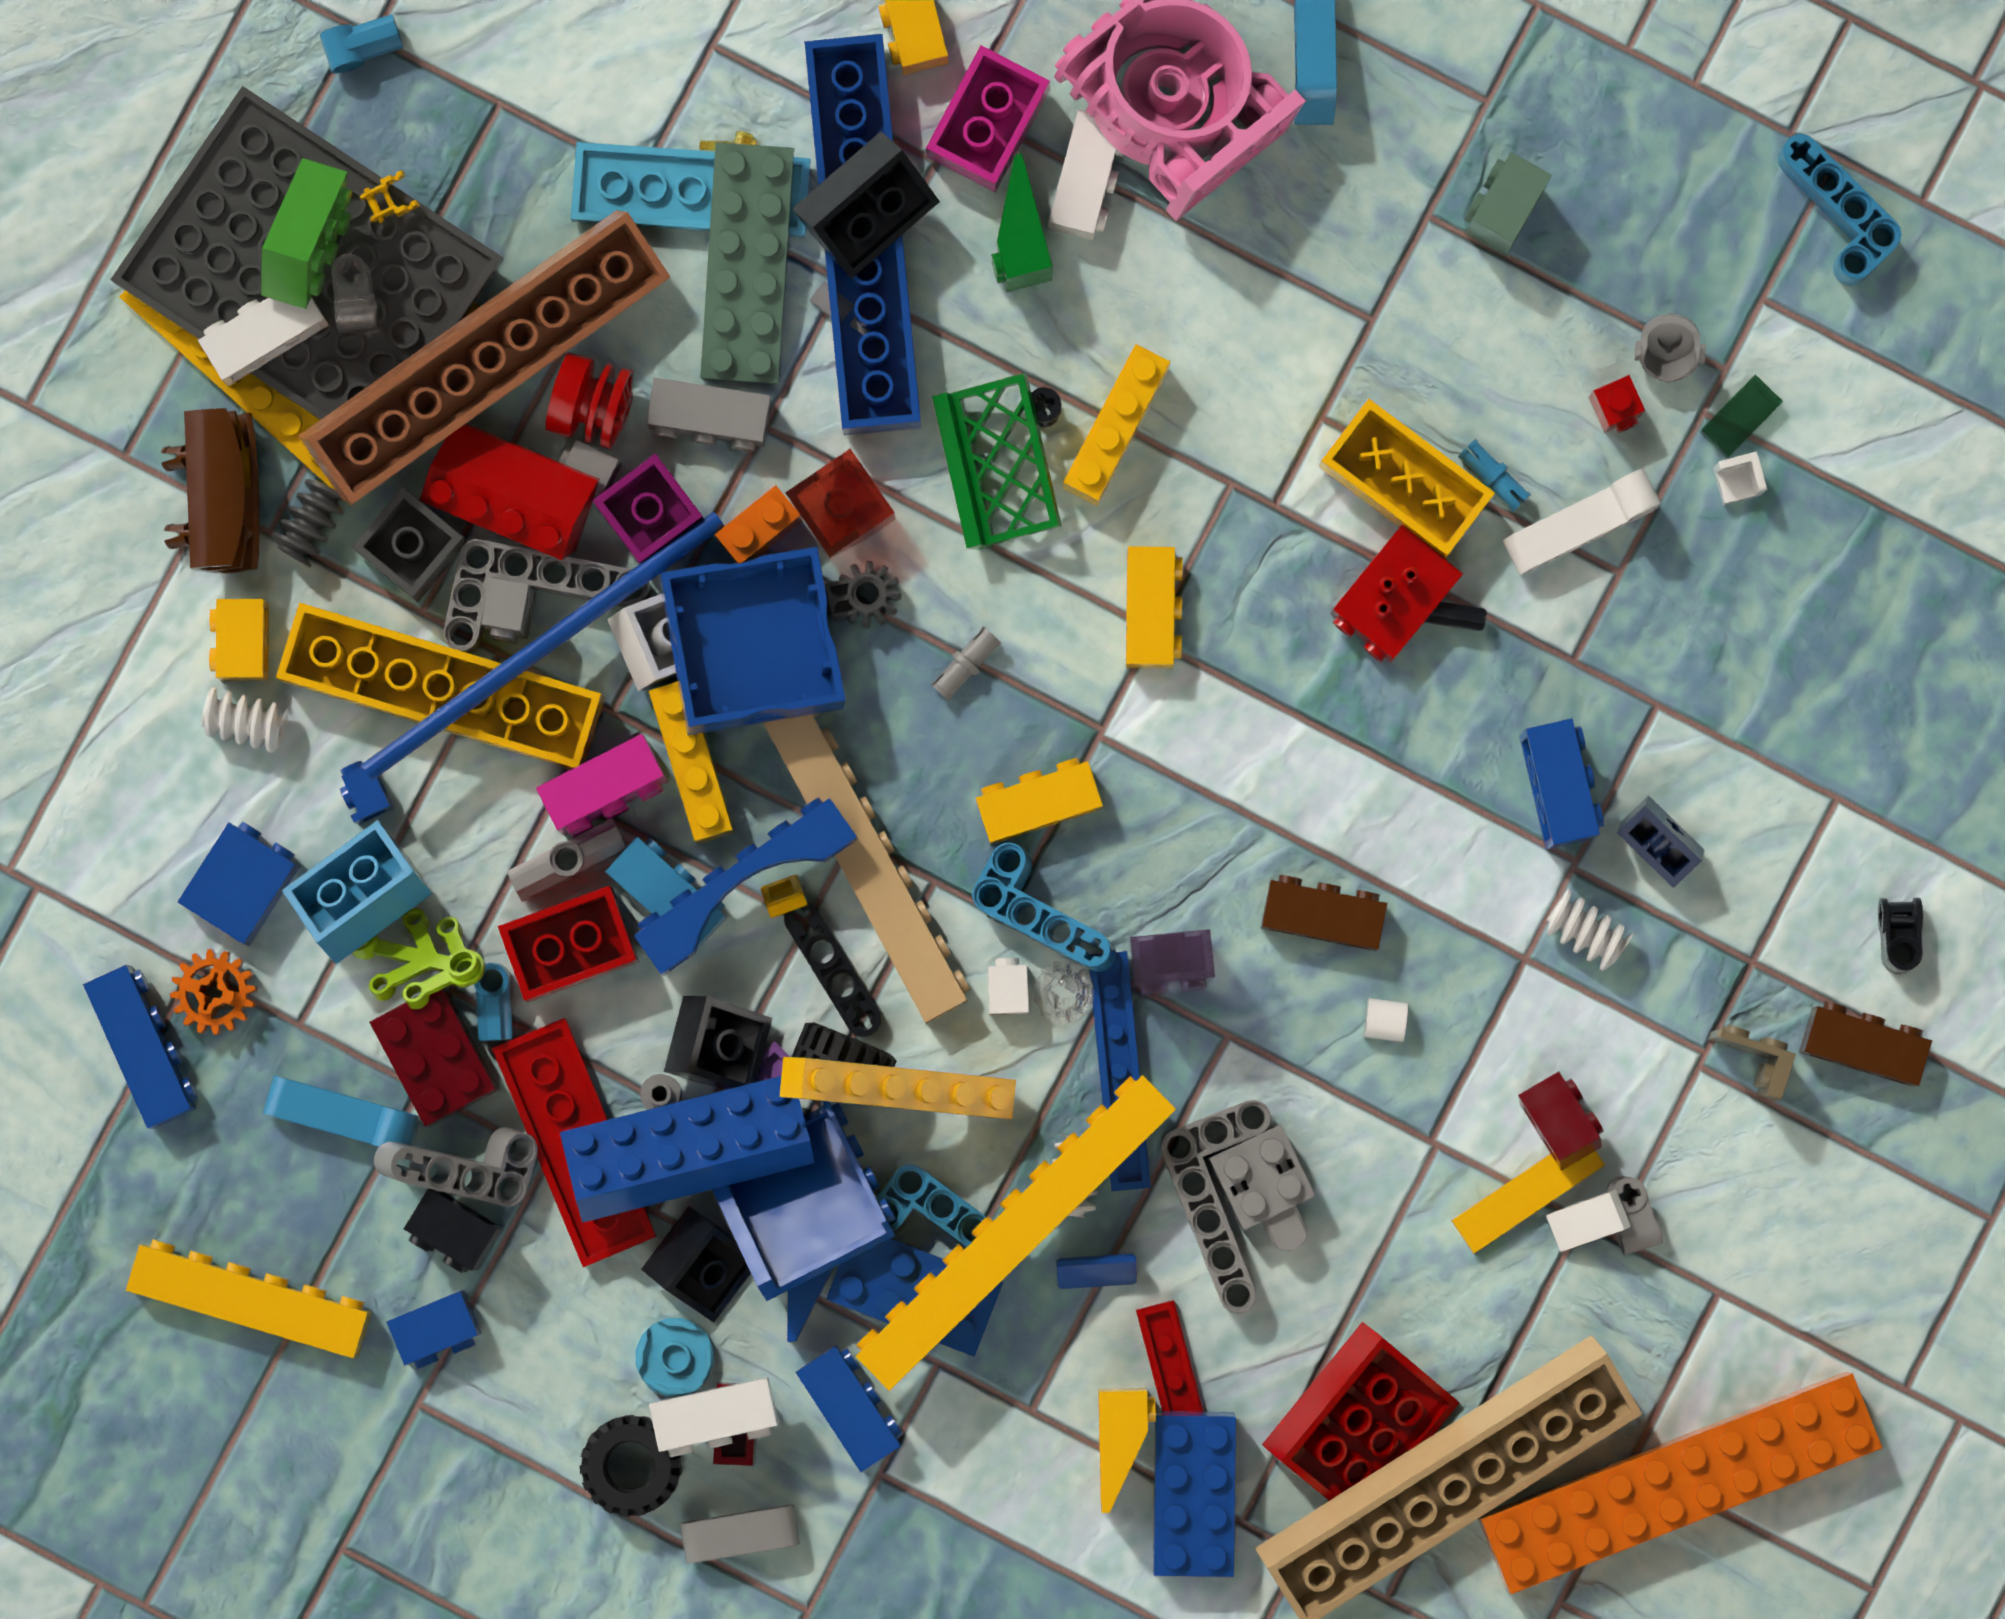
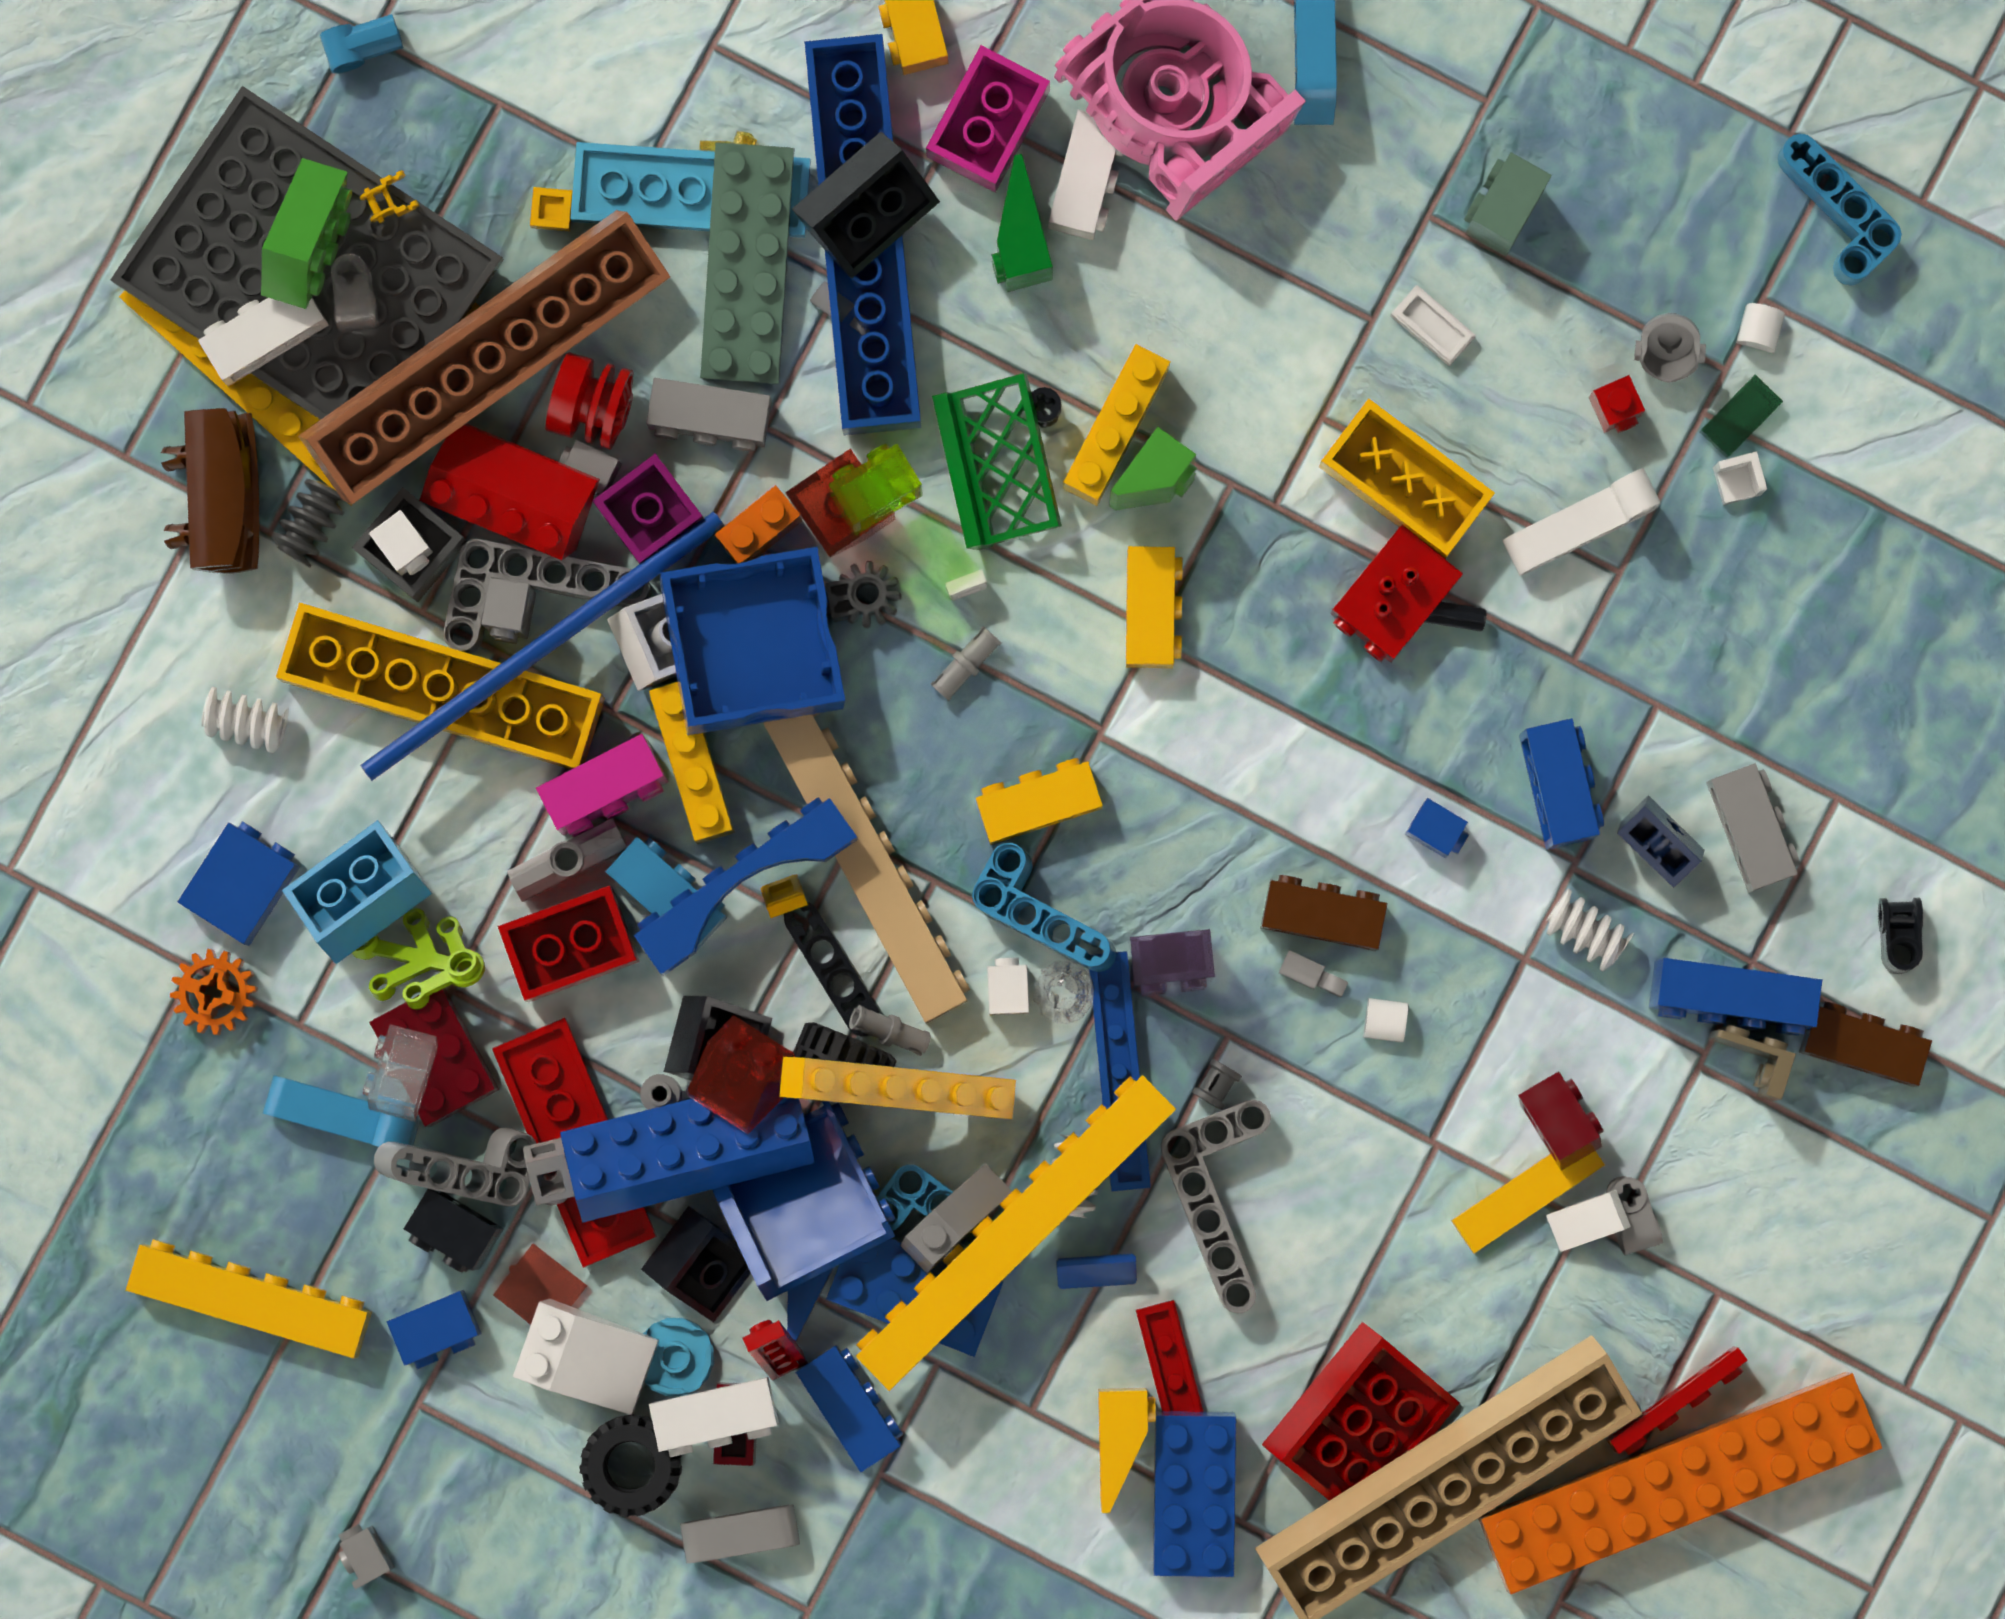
blue brick [83,965,198,1129] -> none
yellow brick [209,599,269,681] -> none
blue brick [340,761,394,825] -> none
dark azure piece [474,963,513,1041] -> none
light grey brick [1208,1124,1315,1251] -> none
dark azure pin [1458,439,1531,512] -> none
none -> light grey brick [338,1524,395,1590]
none -> clear brick [363,1024,438,1122]
none -> white brick [369,510,433,576]
none -> clear red piece [493,1243,588,1325]
none -> white slope [513,1299,659,1415]
none -> light grey brick [523,1138,575,1206]
none -> yellow plate [530,187,573,232]
none -> clear red slope [687,1015,795,1134]
none -> red plate [742,1320,808,1381]
none -> clear neon green brick [829,443,923,536]
none -> light grey pin [849,1005,931,1056]
none -> light grey slope [900,1163,1012,1274]
none -> tile [945,569,987,601]
none -> bright green slope [1109,426,1197,511]
none -> dark grey bush [1192,1059,1242,1110]
none -> light grey bar [1279,950,1348,998]
none -> white tile [1390,285,1476,367]
none -> blue brick [1405,798,1469,858]
none -> red plate [1606,1346,1748,1455]
none -> blue brick [1649,958,1823,1036]
none -> light grey brick [1706,763,1800,893]
none -> white brick [1736,303,1785,353]

